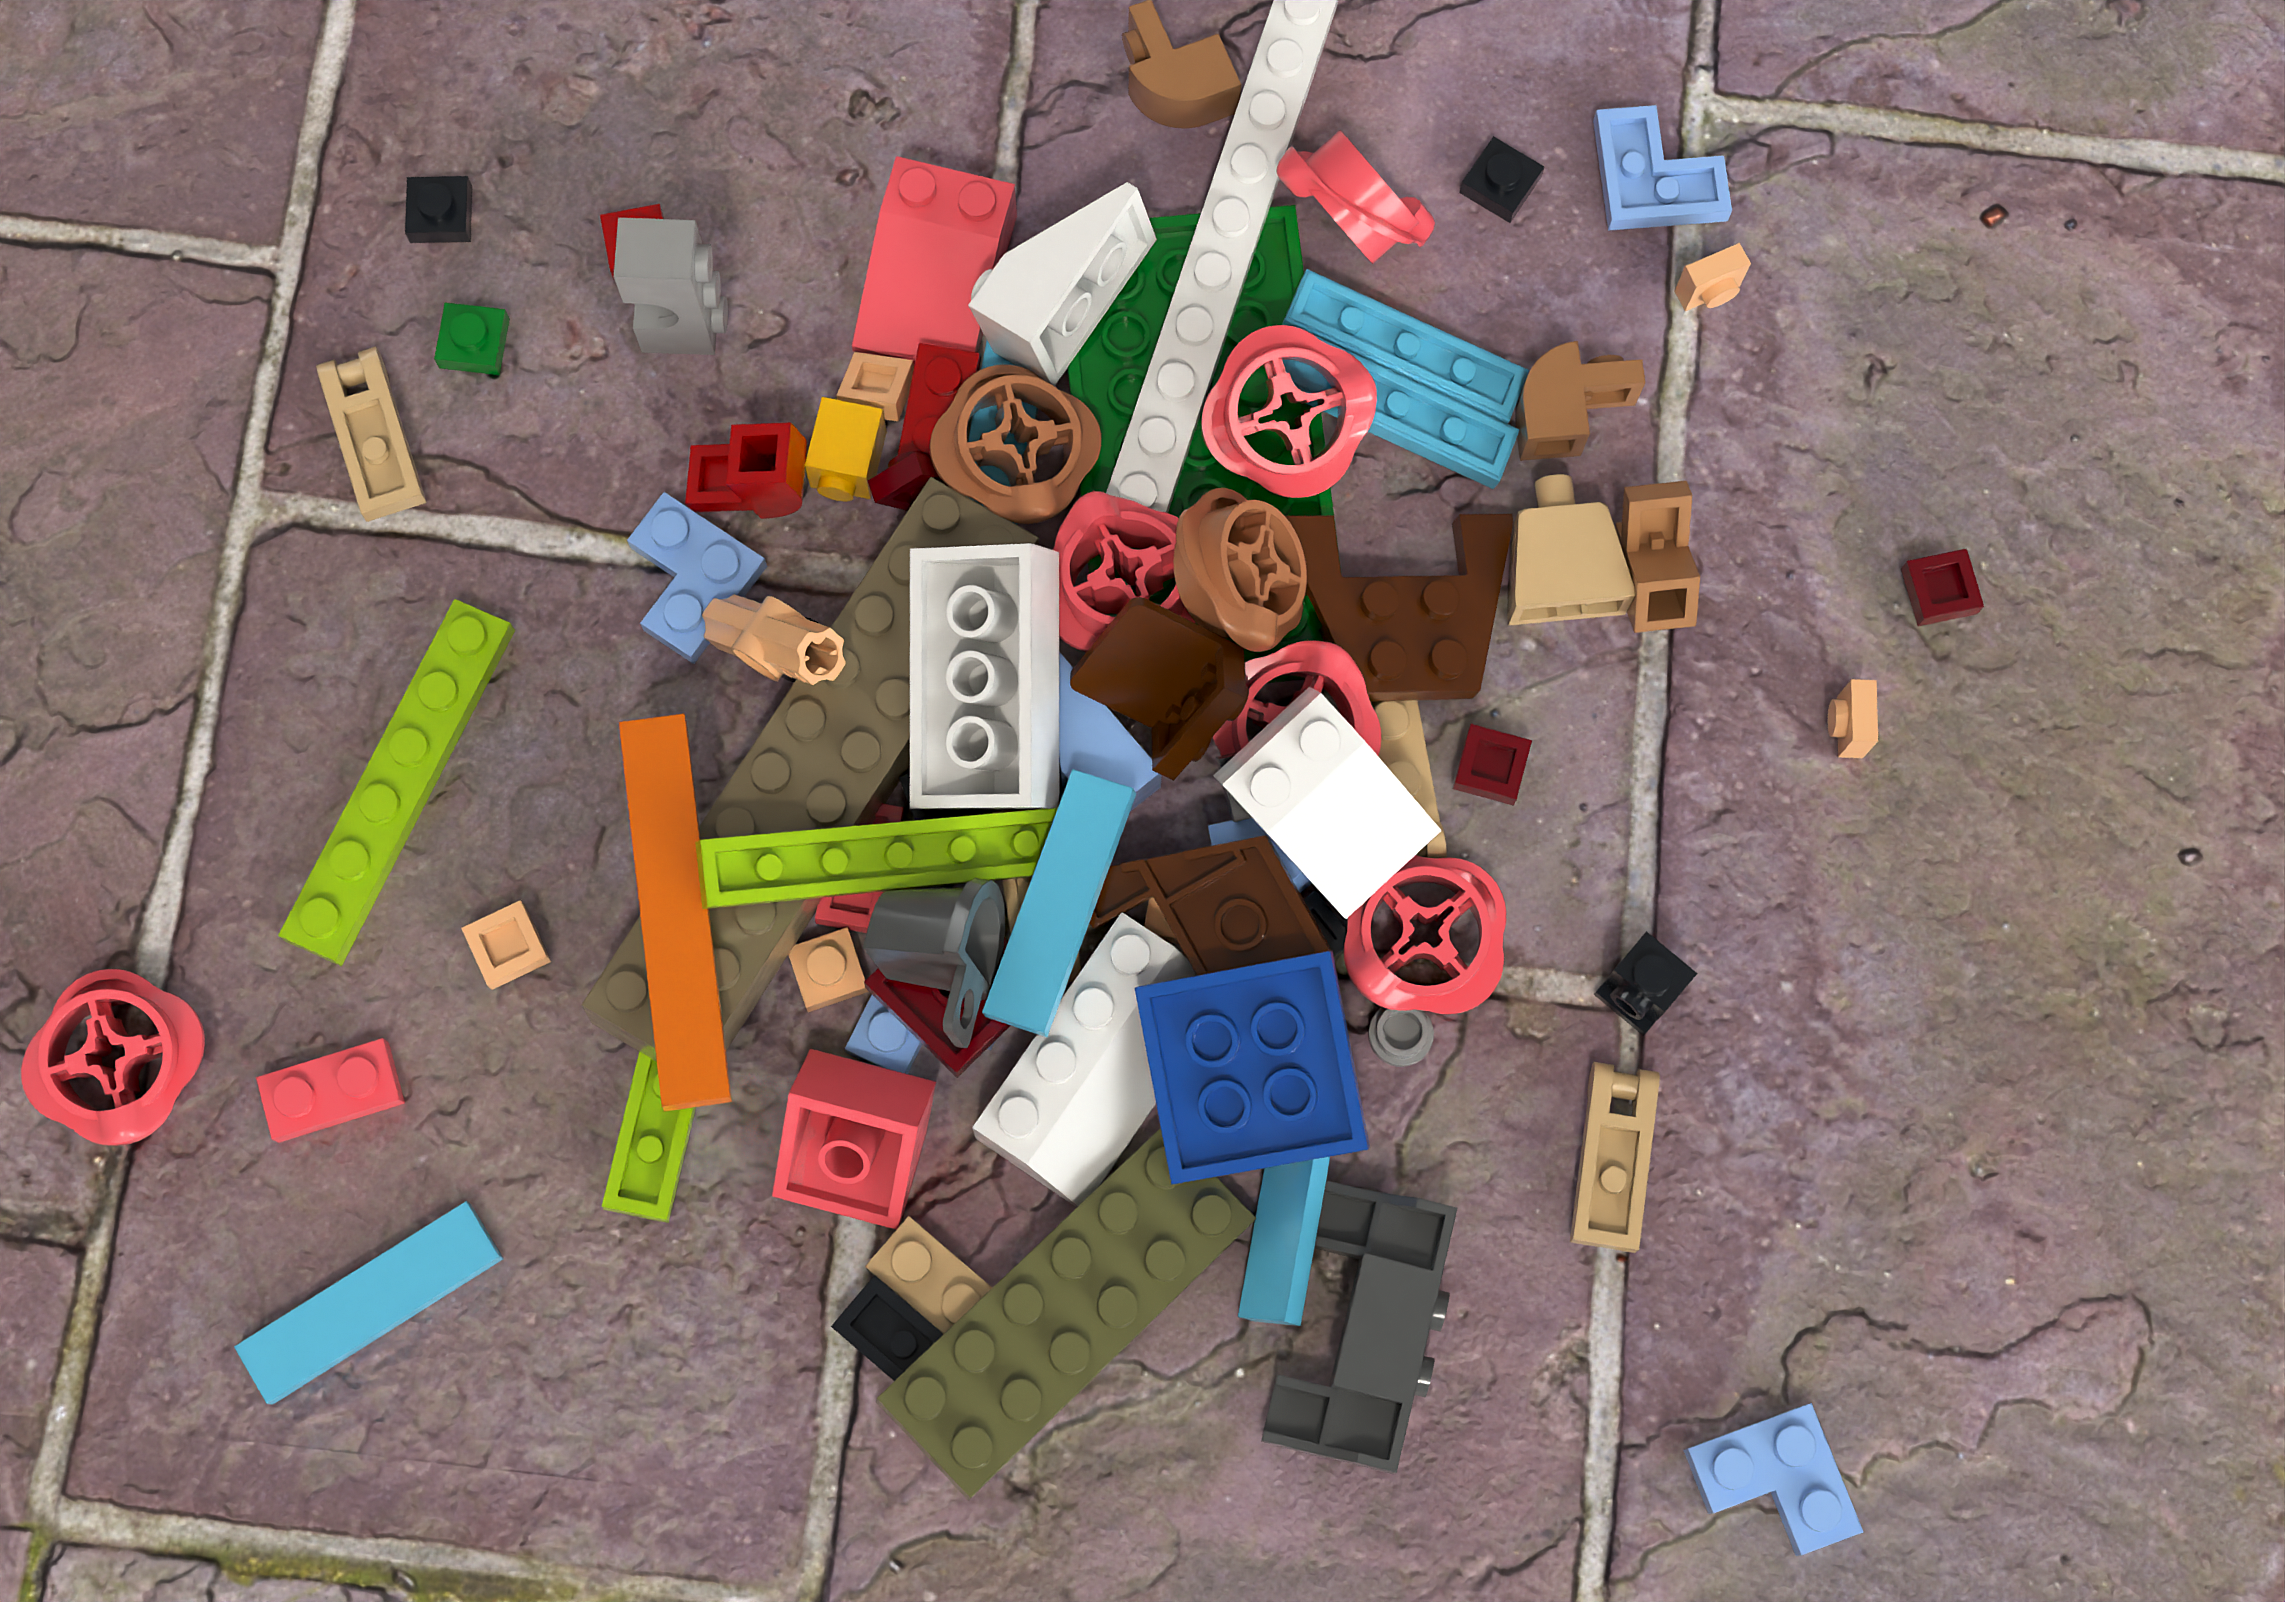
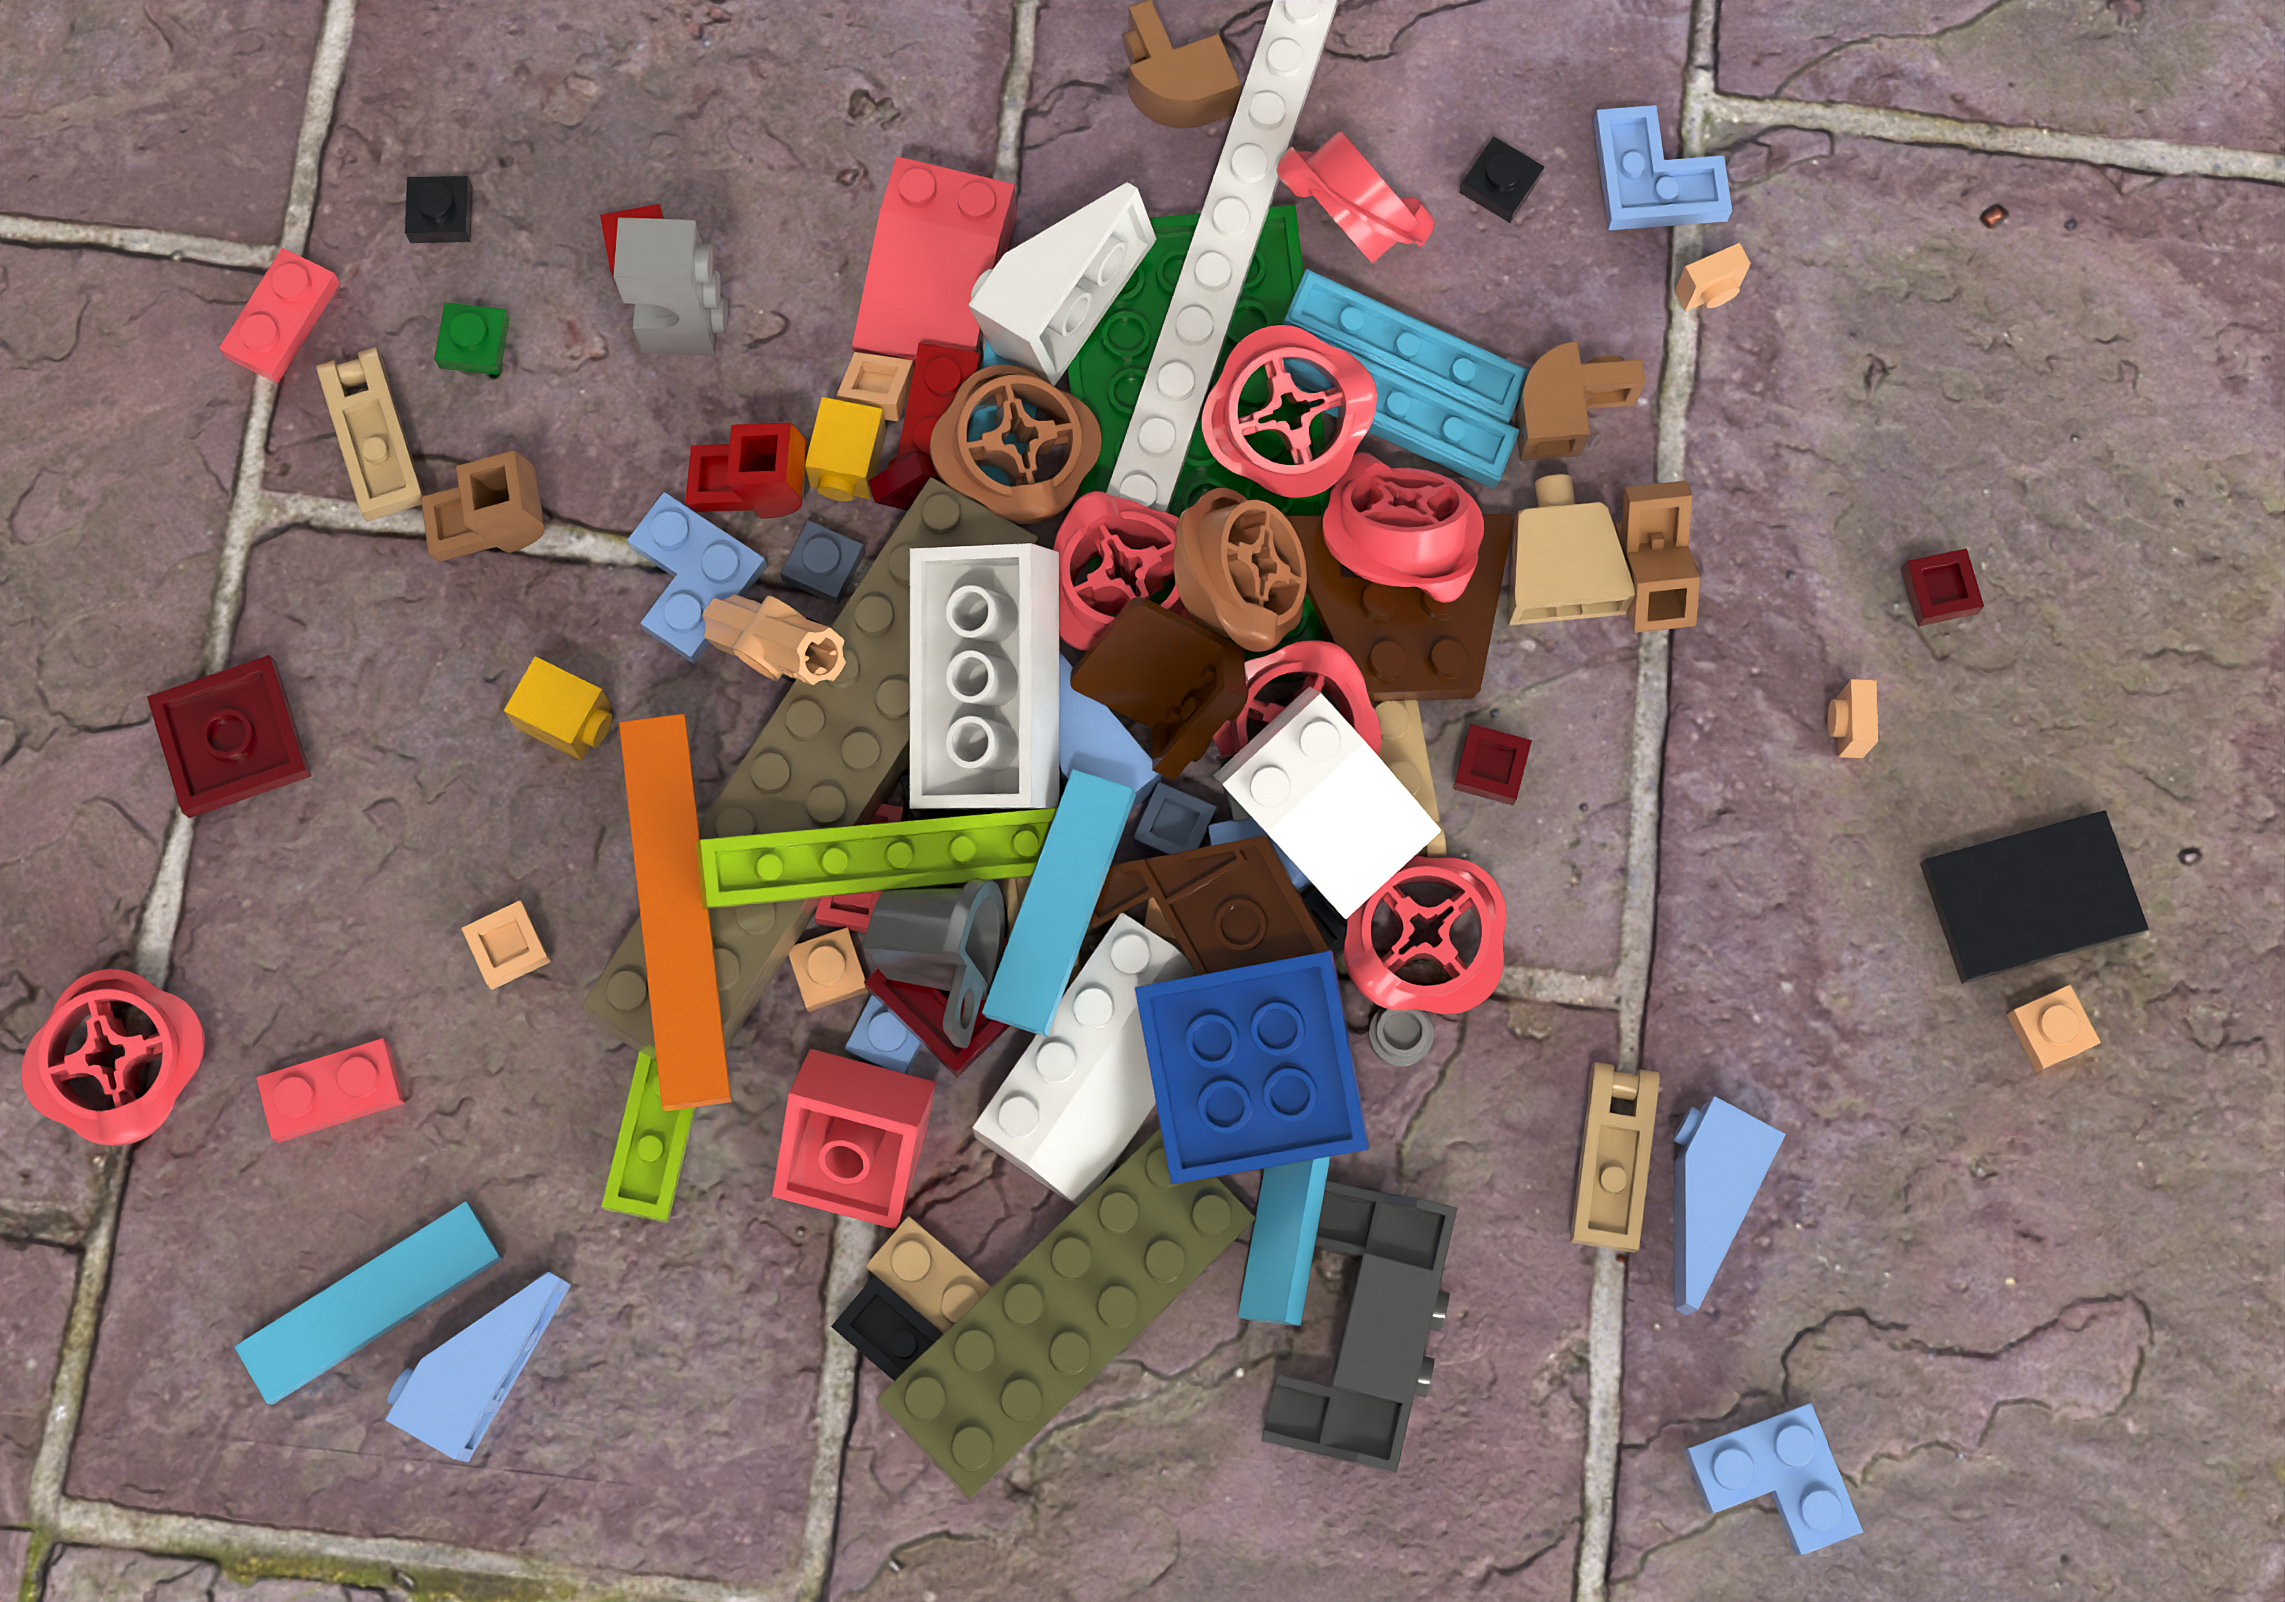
lime plate [278,599,515,967] -> none
black brick [1594,931,1698,1036] -> none
none -> dark red plate [147,655,312,818]
none -> coral plate [219,248,340,384]
none -> light blue slope [385,1272,571,1462]
none -> medium nougat brick [421,450,545,562]
none -> yellow brick [504,656,613,761]
none -> sand blue plate [780,520,866,606]
none -> sand blue plate [1133,781,1217,856]
none -> coral piece [1322,452,1484,603]
none -> light blue slope [1673,1096,1786,1315]
none -> black tile [1920,810,2149,984]
none -> light nougat plate [2006,985,2101,1073]

